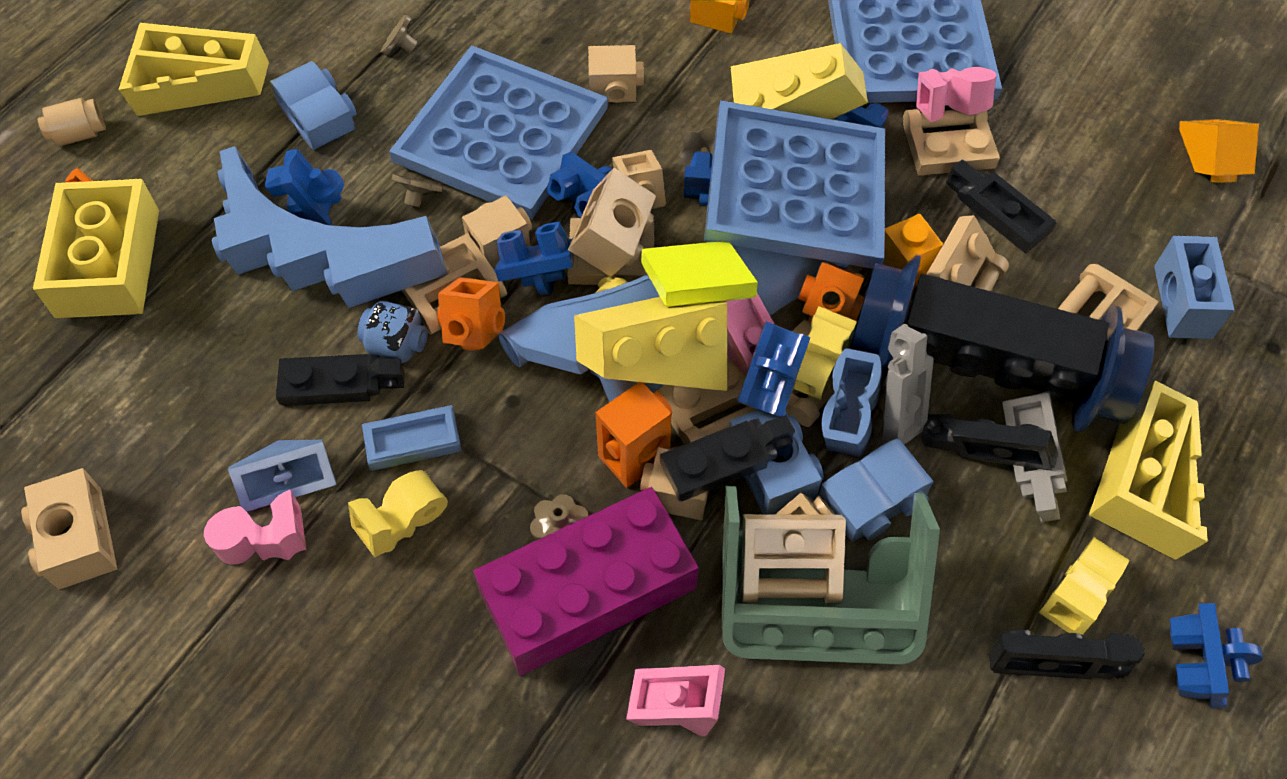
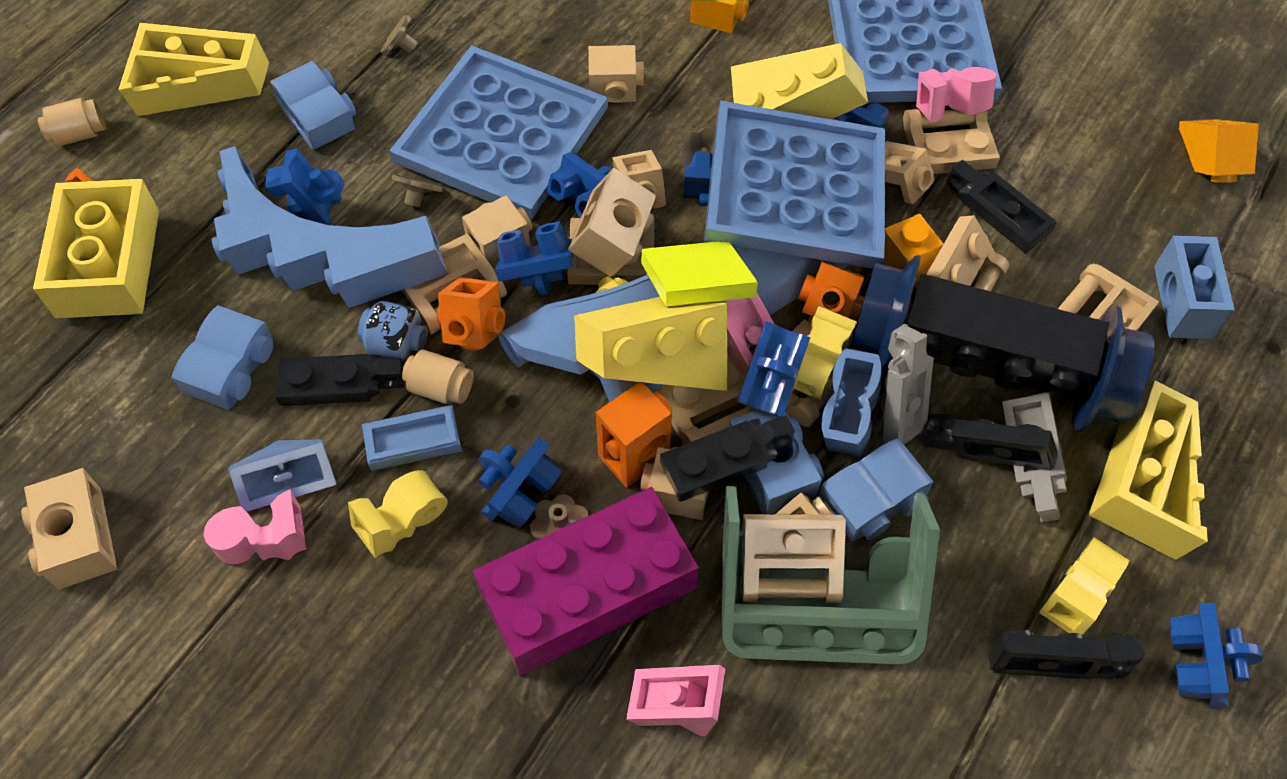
none -> medium blue brick [171,305,273,410]
none -> tan brick [402,349,474,405]
none -> blue hips [478,437,563,528]
none -> tan bracket [885,141,934,204]

